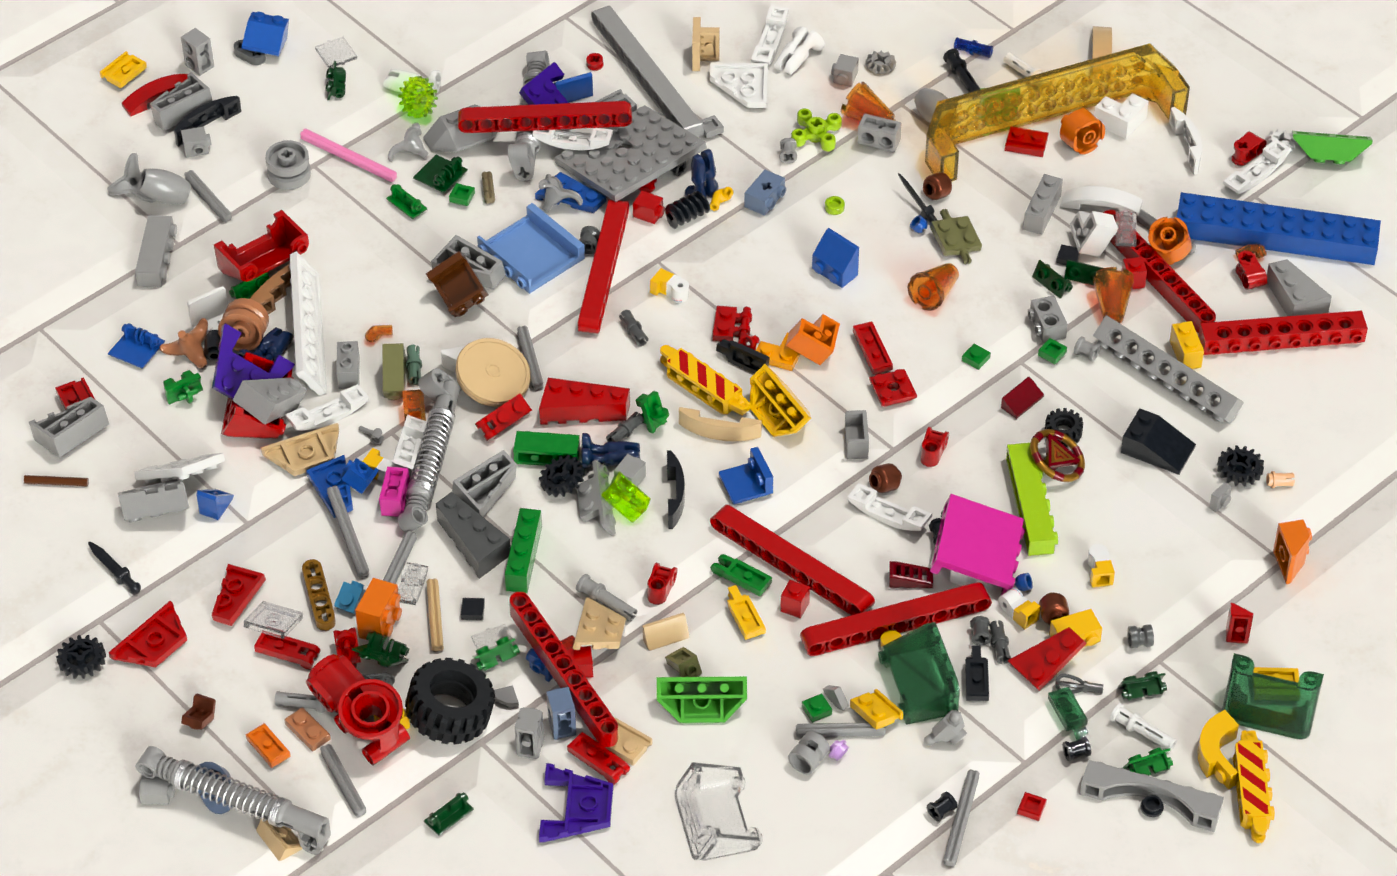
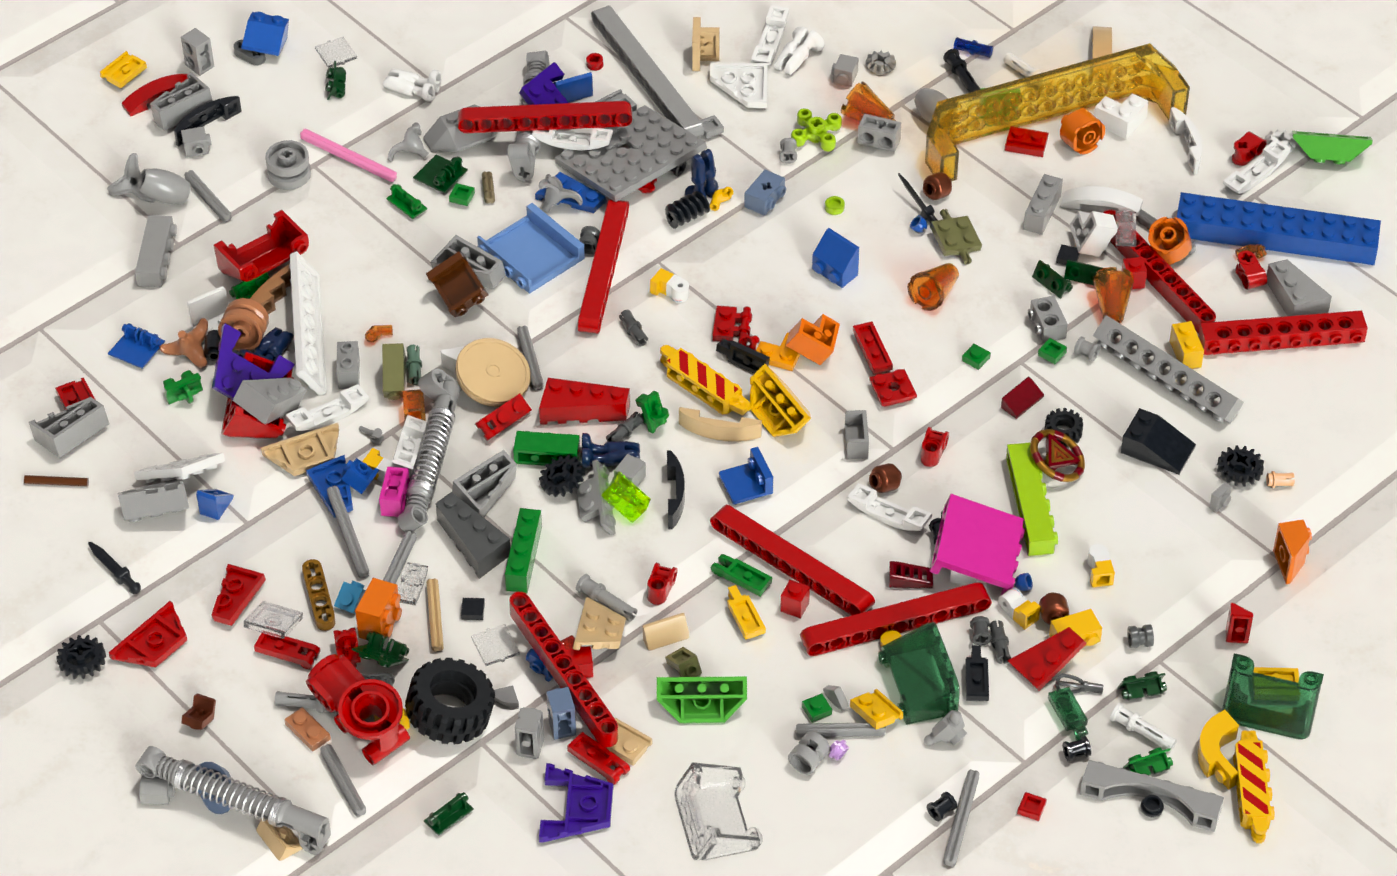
orange plate [246,723,291,768] -> none
clear neon green gear [398,76,438,118] -> none
green hinge [472,636,520,671] -> none
red brick [633,191,665,224] -> none

